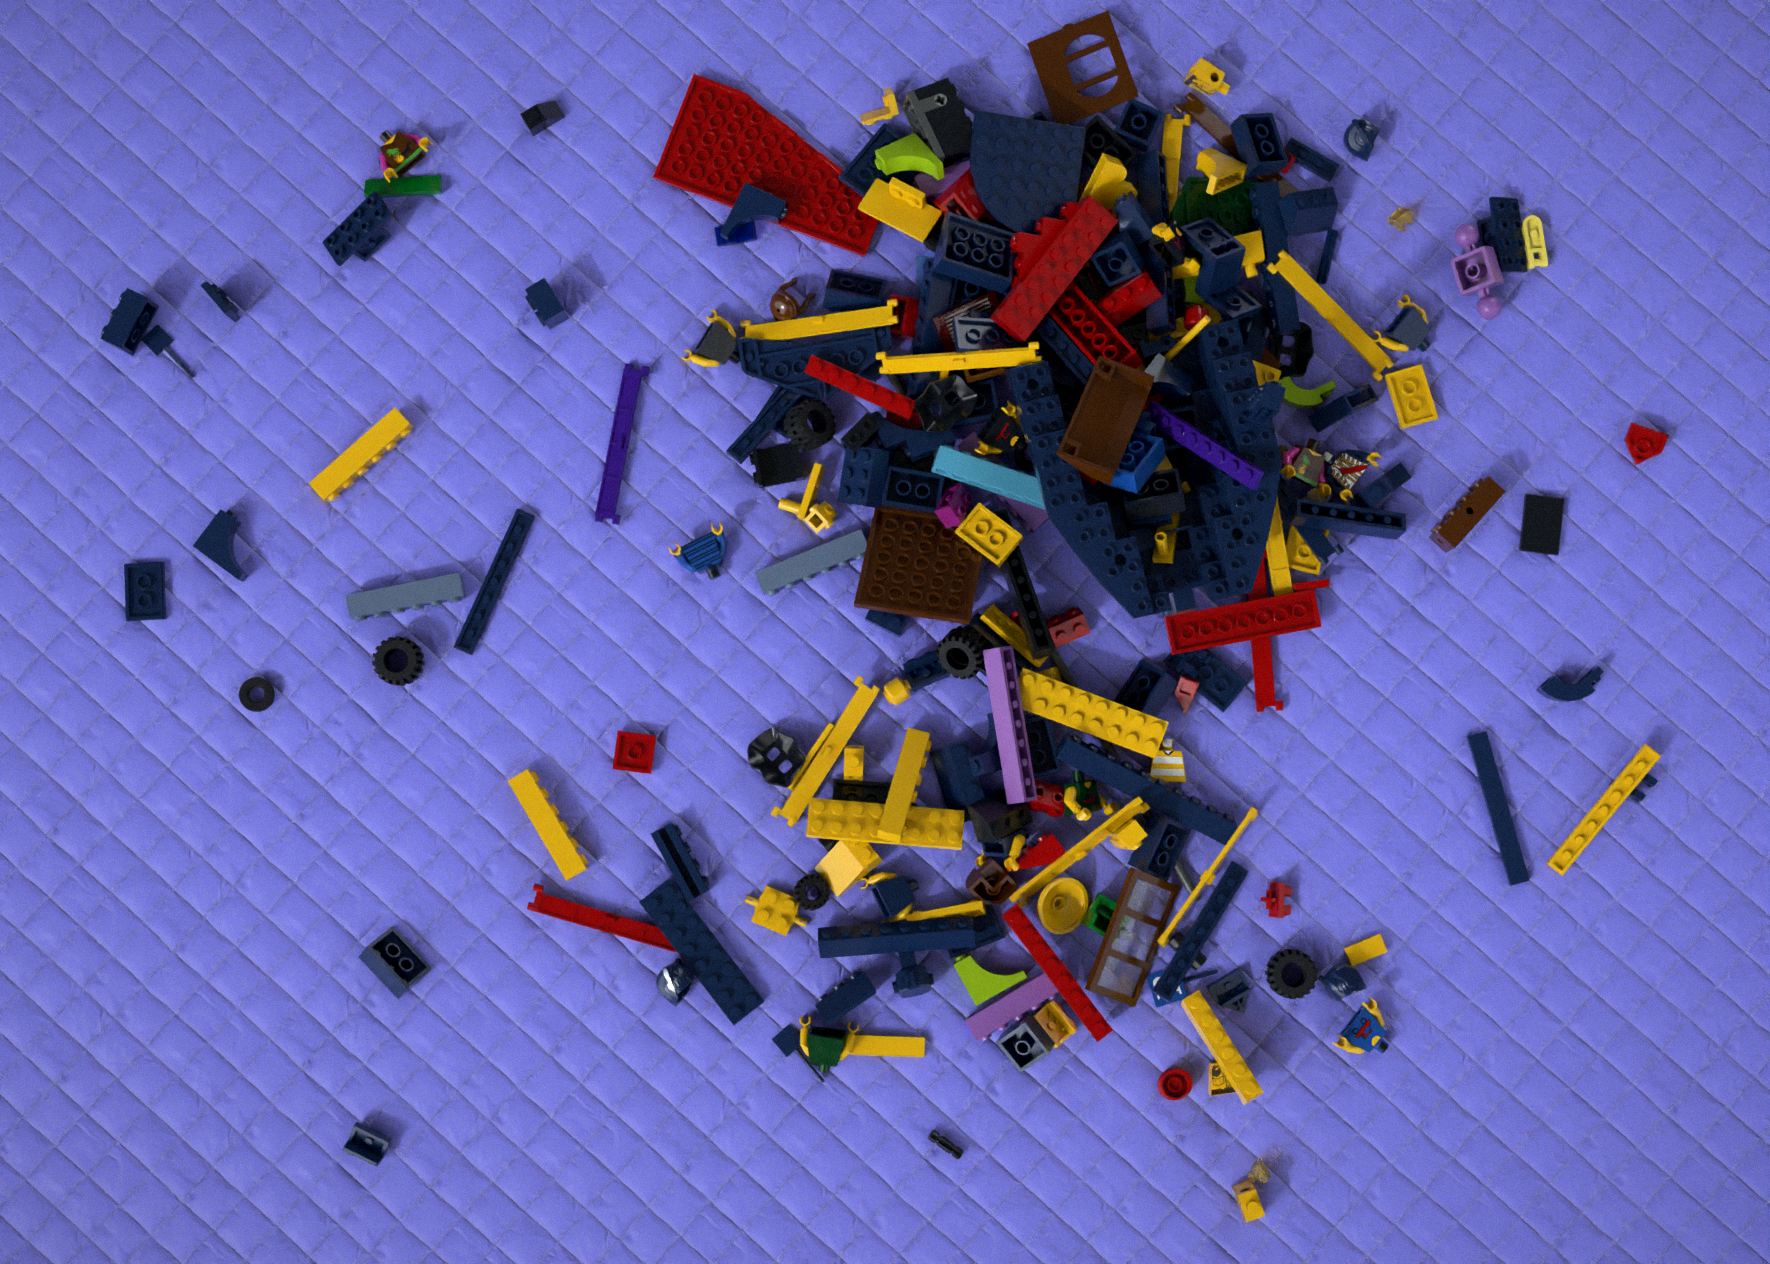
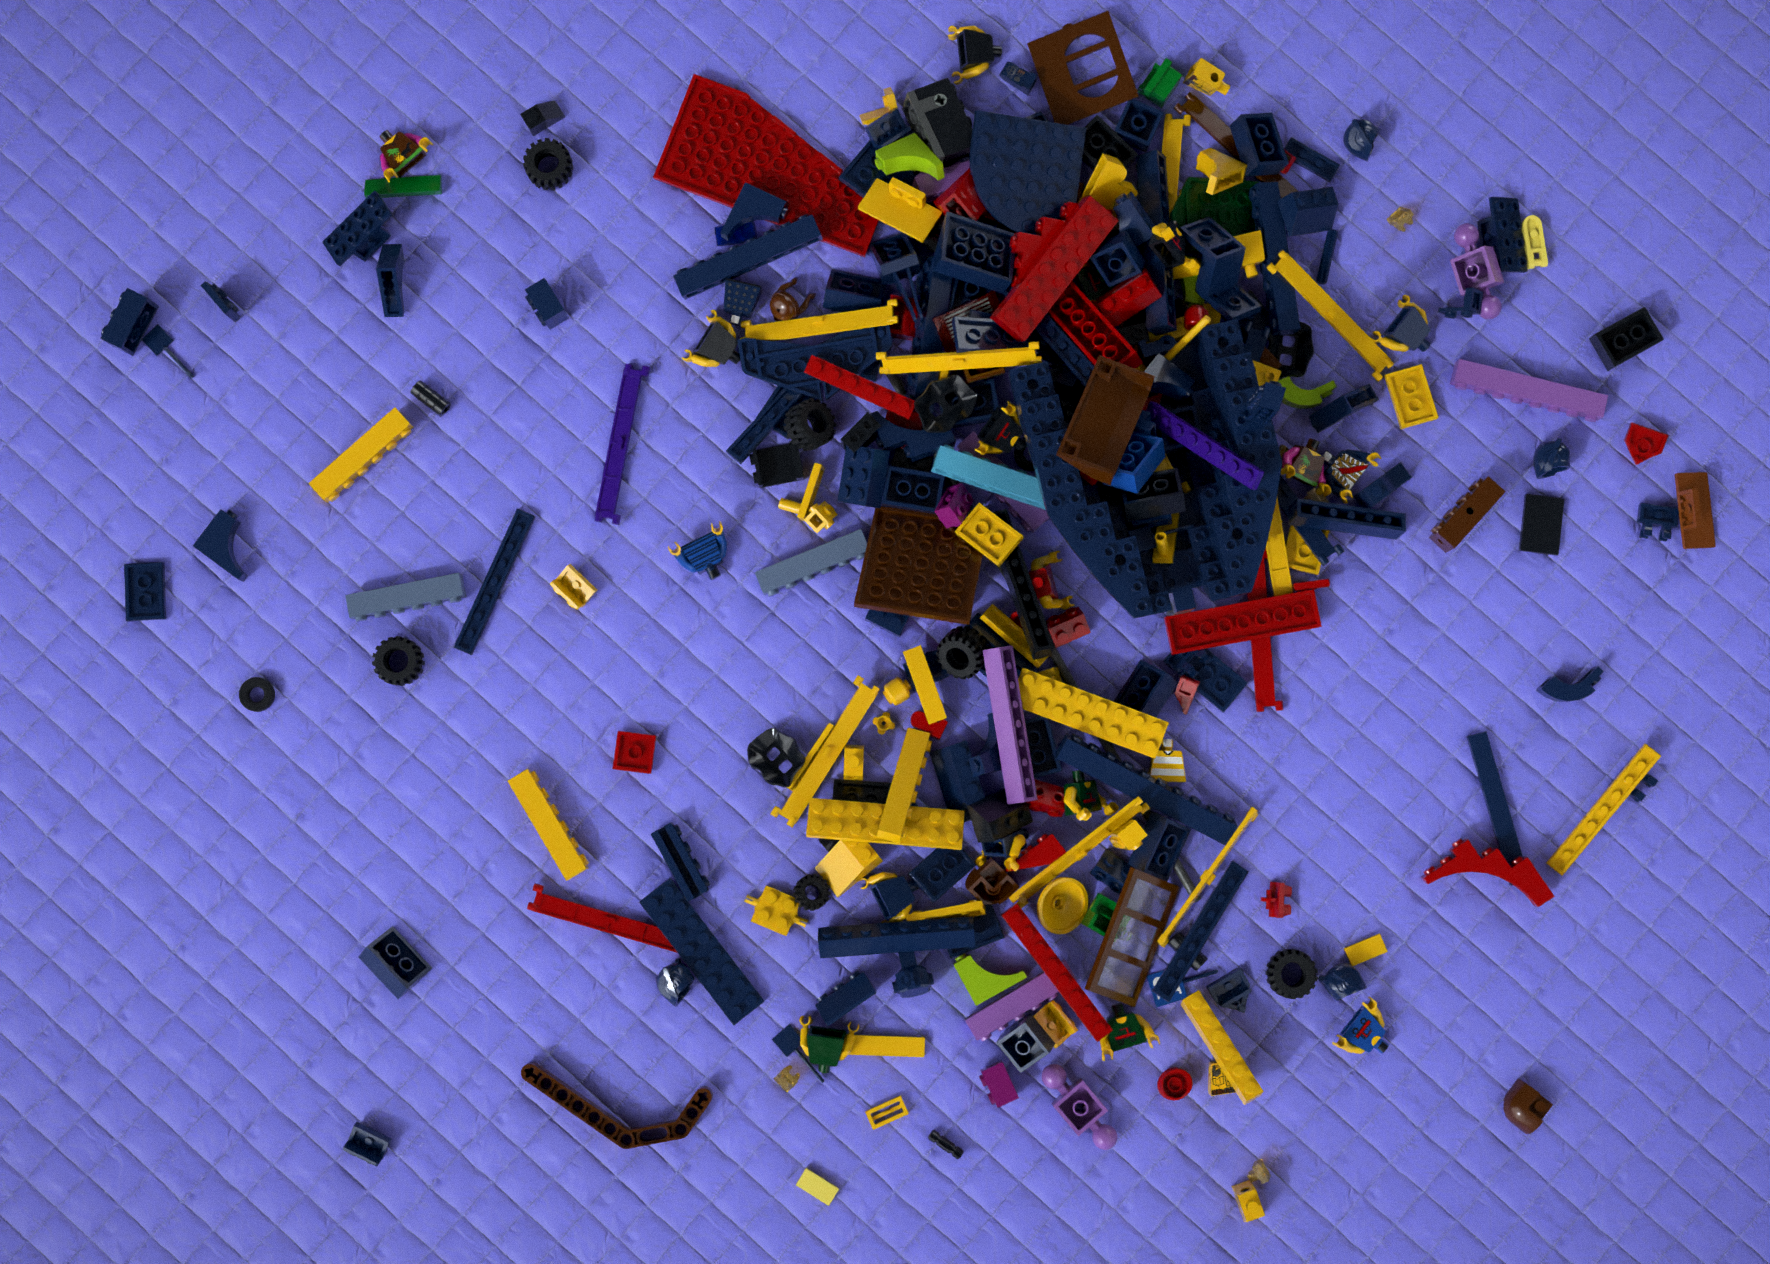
none -> dark blue arch [376,244,405,317]
none -> black axle [410,380,451,417]
none -> reddish brown beam [521,1062,713,1149]
none -> black tyre [523,138,573,191]
none -> yellow bracket [550,564,597,610]
none -> dark blue brick [673,214,823,300]
none -> dark blue torso [724,278,762,326]
none -> clear yellow tile [773,1065,800,1092]
none -> light yellow tile [796,1168,839,1206]
none -> dark blue bracket [864,108,912,148]
none -> yellow tile [865,1095,909,1130]
none -> dark blue slope [869,232,923,323]
none -> yellow plate [873,712,895,735]
none -> yellow tile [903,645,947,724]
none -> dark blue tile [908,848,976,903]
none -> red leg [910,711,948,740]
none -> black torso [948,25,1002,85]
none -> magenta brick [979,1060,1019,1108]
none -> dark blue leg [999,62,1037,95]
none -> torso [1028,551,1074,610]
none -> medium lavender brick [1042,1064,1117,1150]
none -> dark blue bracket [1090,849,1133,894]
none -> torso [1100,1003,1160,1061]
none -> green plate [1138,58,1182,108]
none -> red arch [1421,838,1555,907]
none -> dark blue bracket [1438,287,1483,319]
none -> medium lavender brick [1450,359,1608,422]
none -> reddish brown brick [1503,1079,1553,1134]
none -> dark blue helmet [1533,438,1570,479]
none -> black brick [1589,307,1664,371]
none -> dark blue plate [1637,503,1679,542]
none -> dark orange bracket [1674,472,1716,549]

